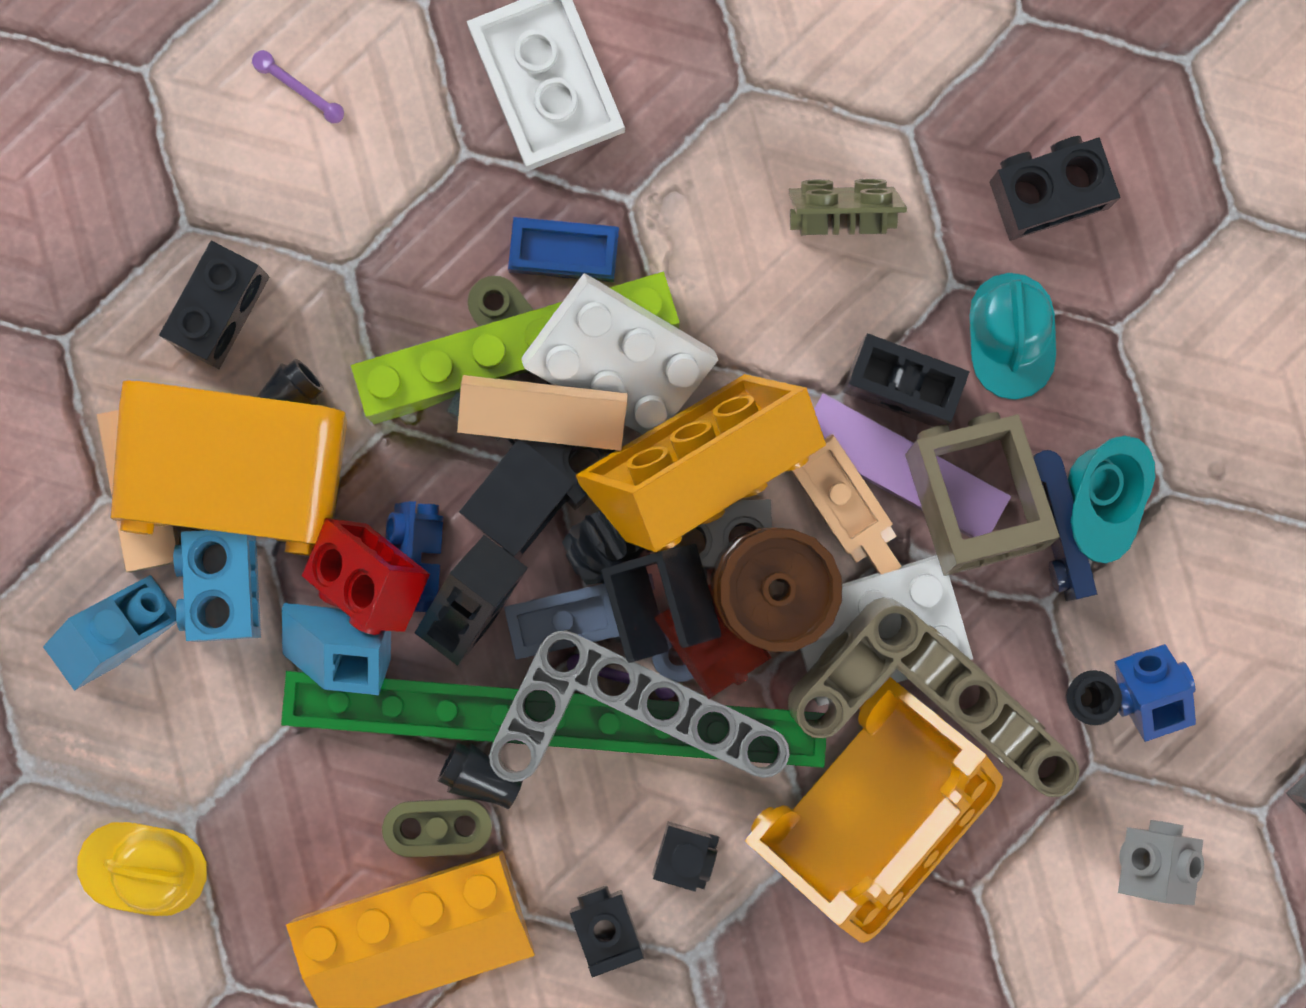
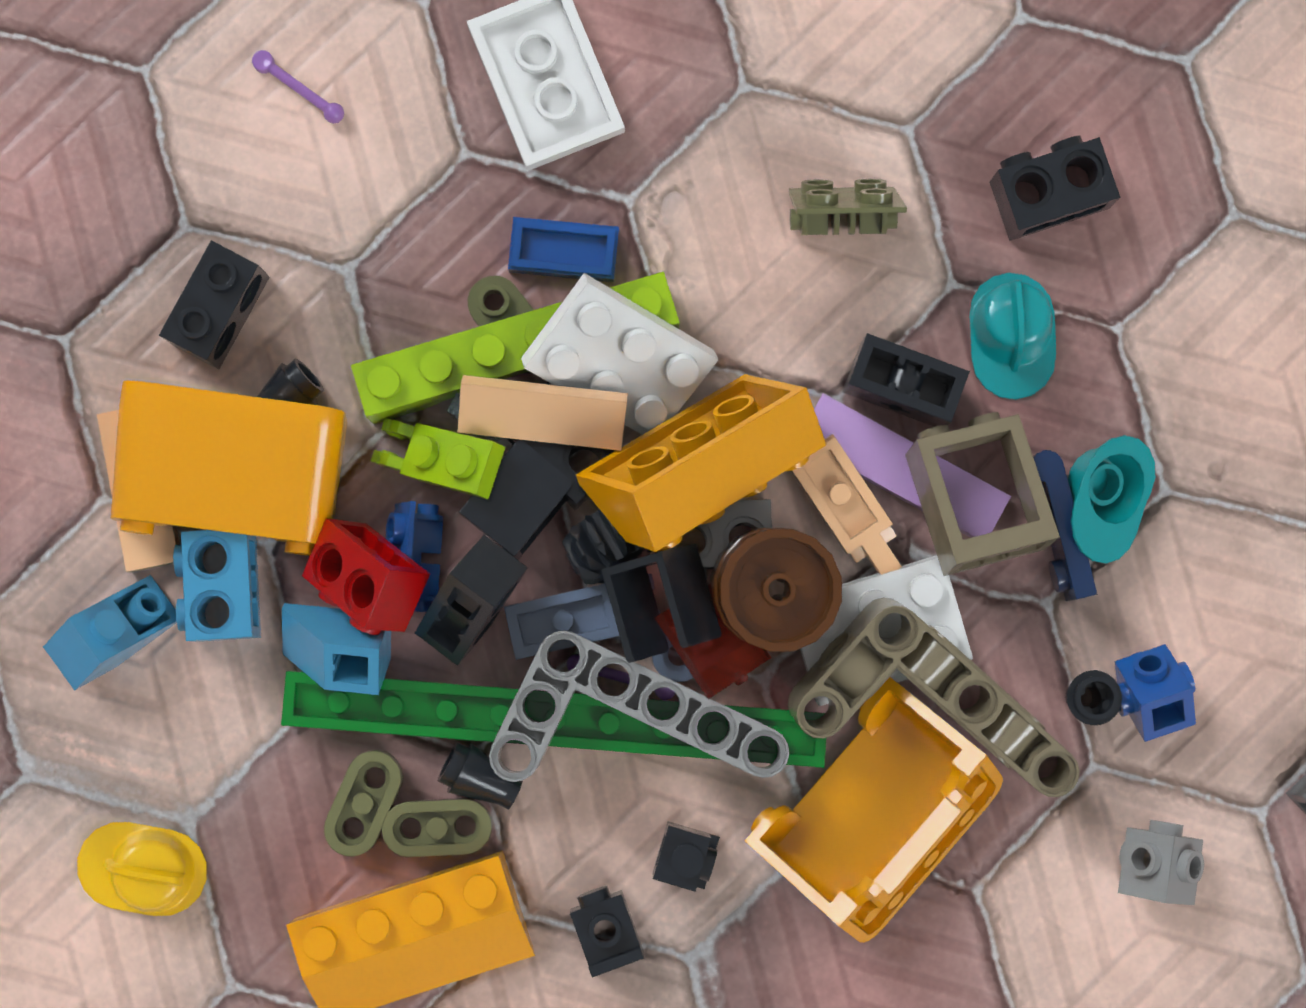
none -> olive plate [324,750,403,857]
none -> lime hinge [370,418,505,499]

